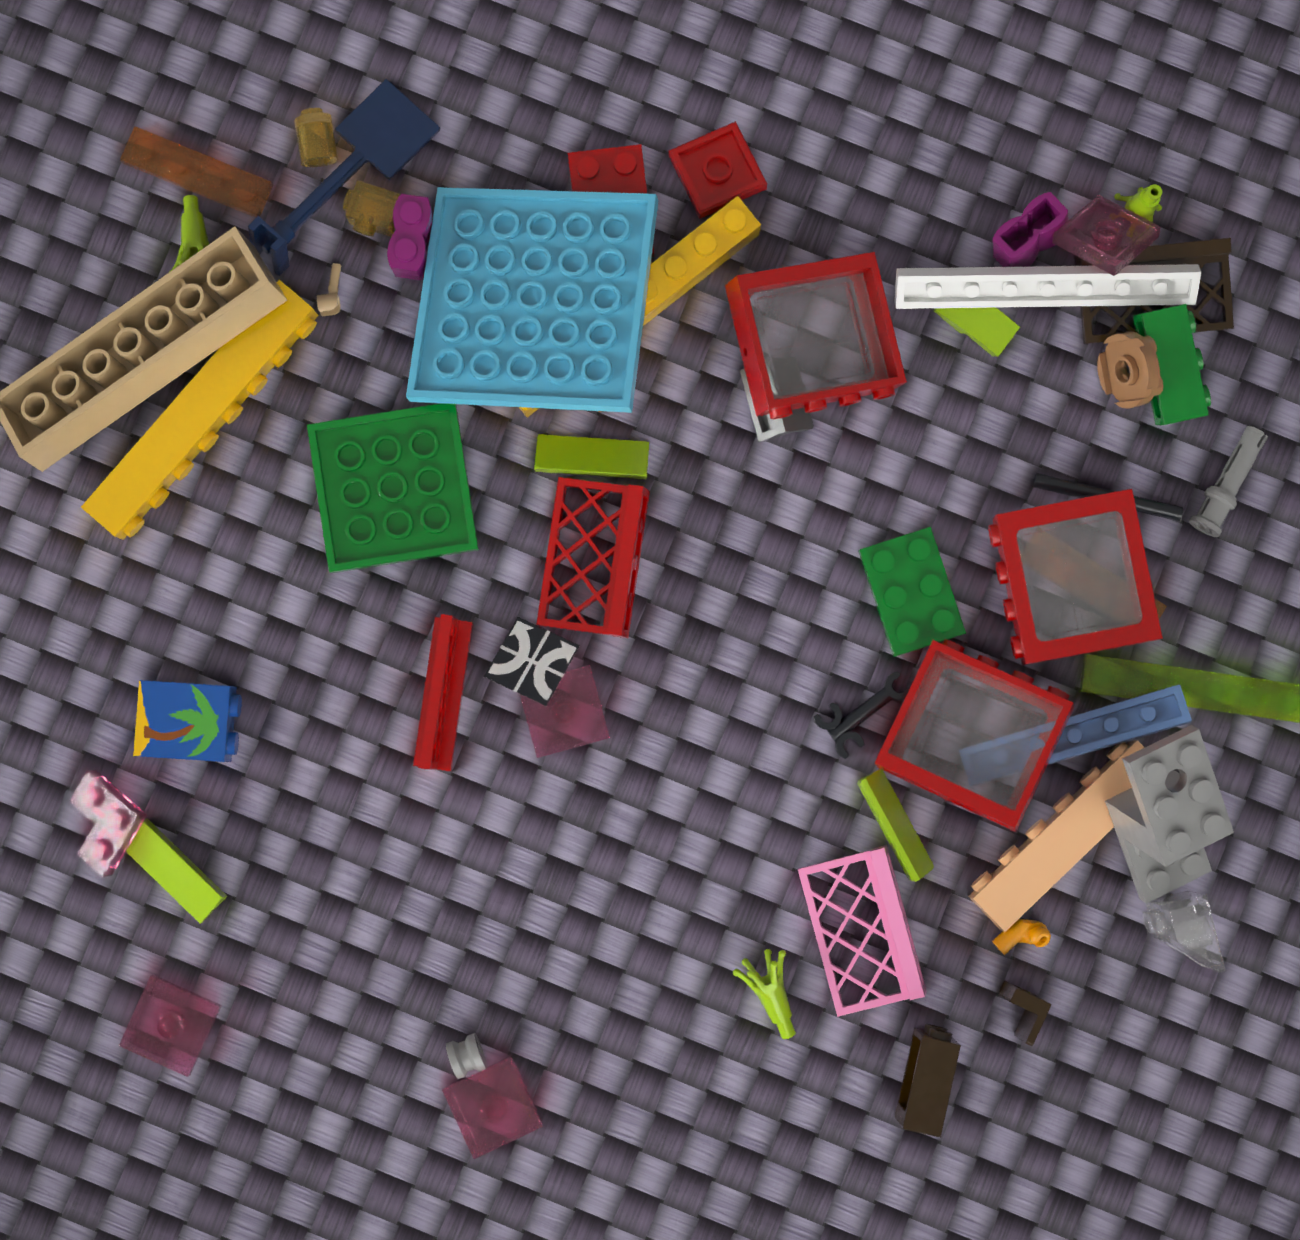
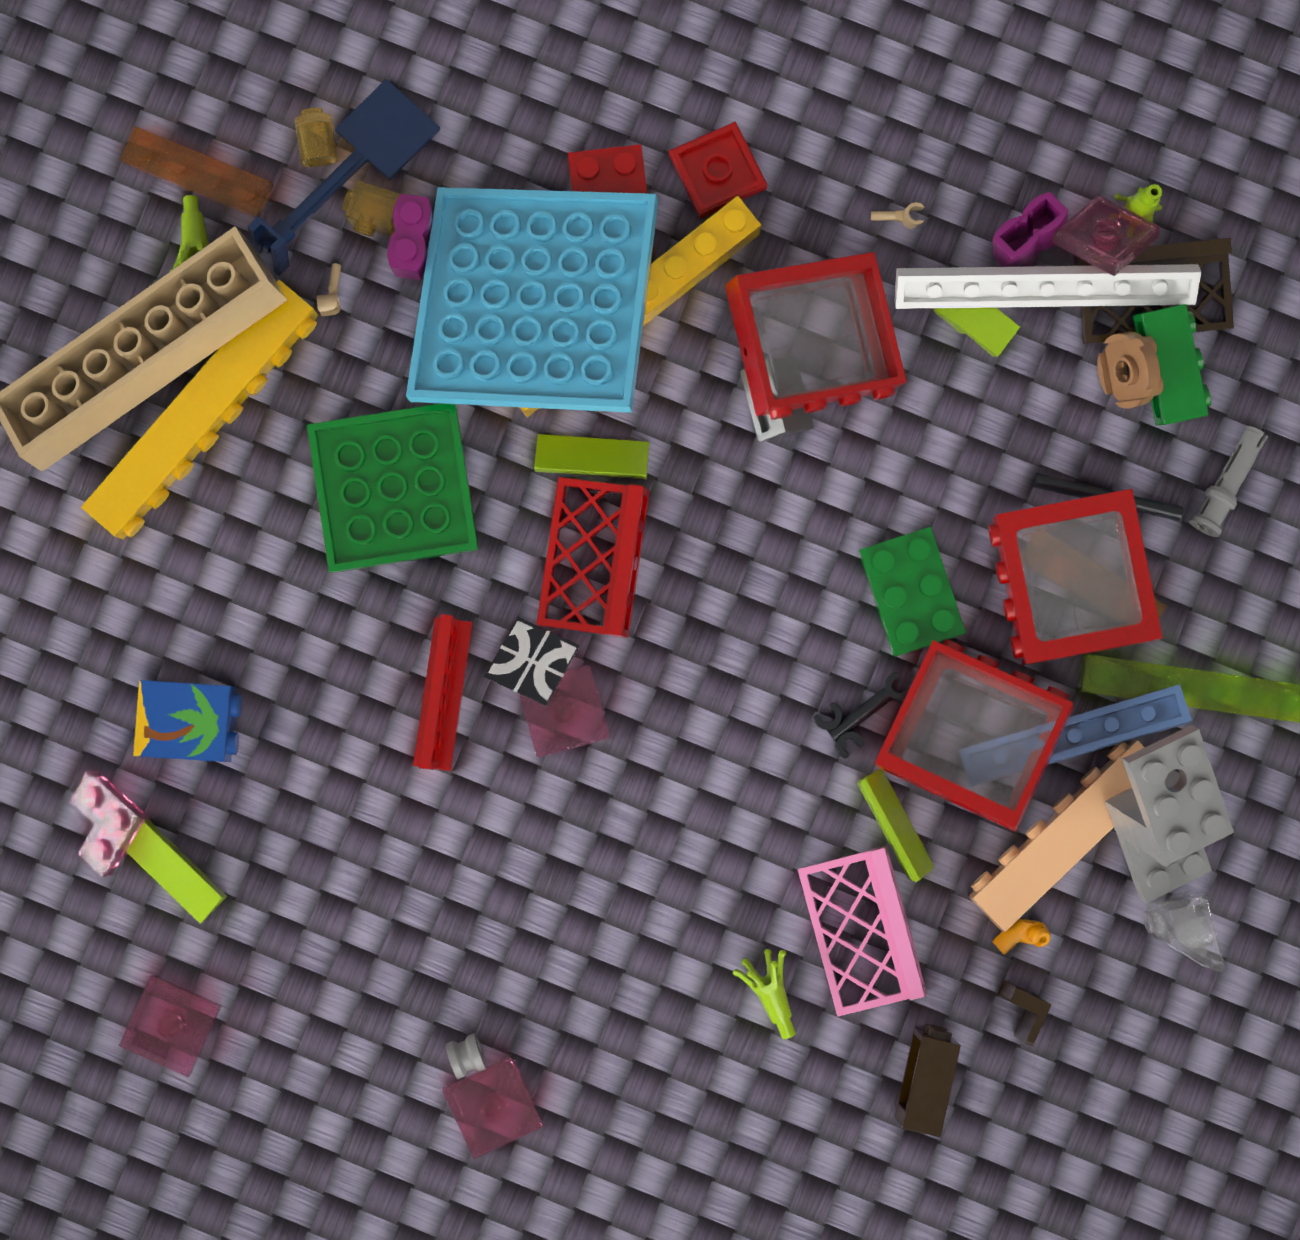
none -> tan hand [871,202,924,229]

